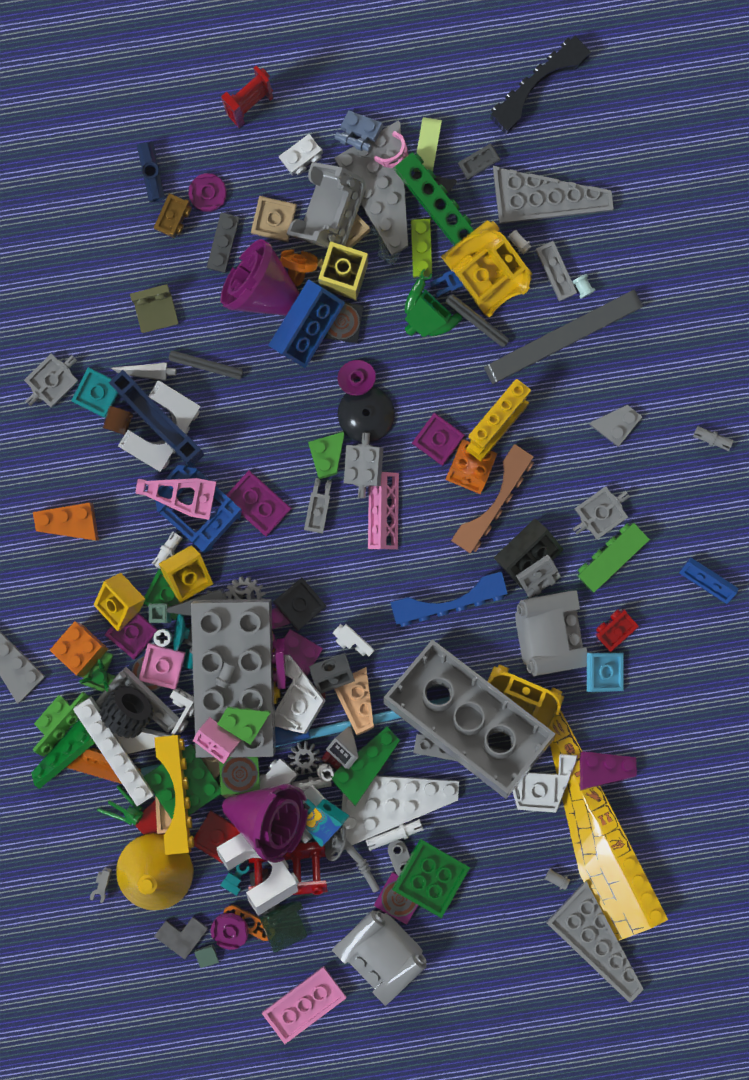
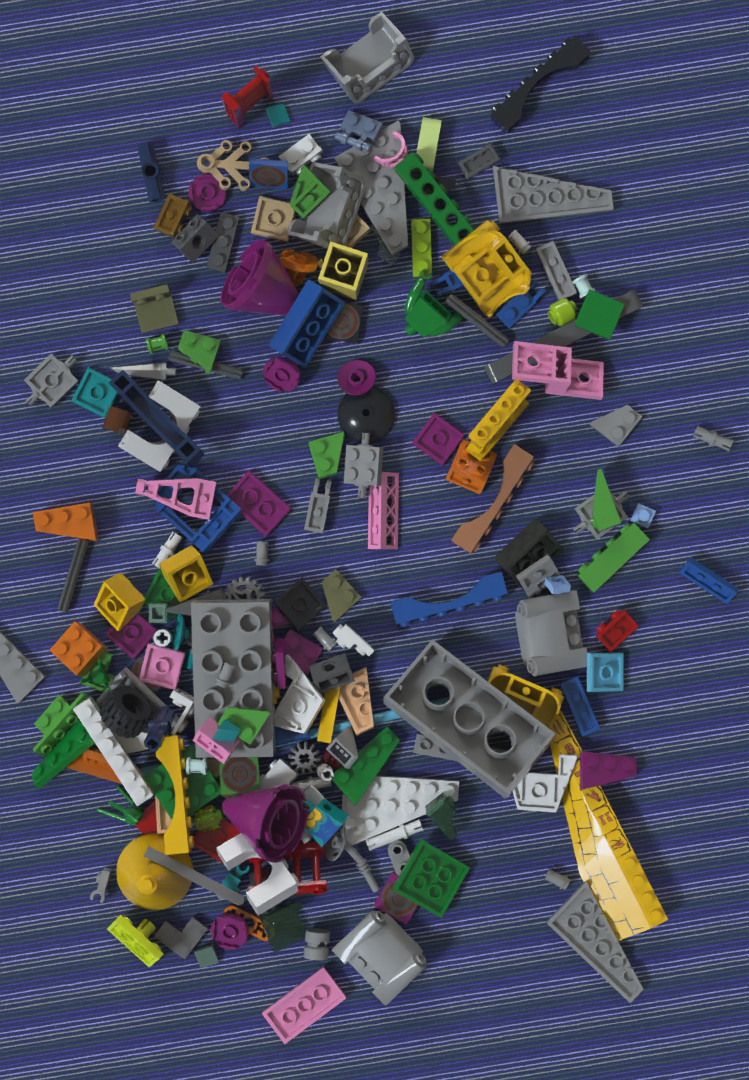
none -> dark grey axle [58,538,89,612]
none -> neon yellow plate [107,915,164,968]
none -> dark blue piece [144,706,175,751]
none -> light grey piece [144,846,244,905]
none -> bright green bush [146,333,169,355]
none -> dark grey brick [171,215,219,263]
none -> bright green wing [178,330,221,374]
none -> light aqua bush [186,757,208,775]
none -> clear neon green head [193,805,224,833]
none -> tan plant [197,140,270,191]
none -> teal slope [213,719,241,742]
none -> tile [249,158,288,190]
none -> light grey pin [254,542,269,566]
none -> magenta tile [263,356,301,392]
none -> teal slope [265,104,290,128]
none -> bright green wing [289,164,330,218]
none -> light grey wheel [304,928,330,960]
none -> light grey pin [313,627,337,651]
none -> yellow sticker [317,687,340,743]
none -> light grey windscreen [320,11,414,103]
none -> olive wing [322,569,361,622]
none -> clear green arch [425,792,457,841]
none -> blue hinge [496,279,547,329]
none -> bright pink bracket [512,341,604,400]
none -> light blue plate [544,575,571,594]
none -> lime head [548,298,577,327]
none -> blue plate [559,676,600,737]
none -> green tile [574,289,625,340]
none -> bright green slope [590,469,621,533]
none -> light blue plate [630,503,656,529]

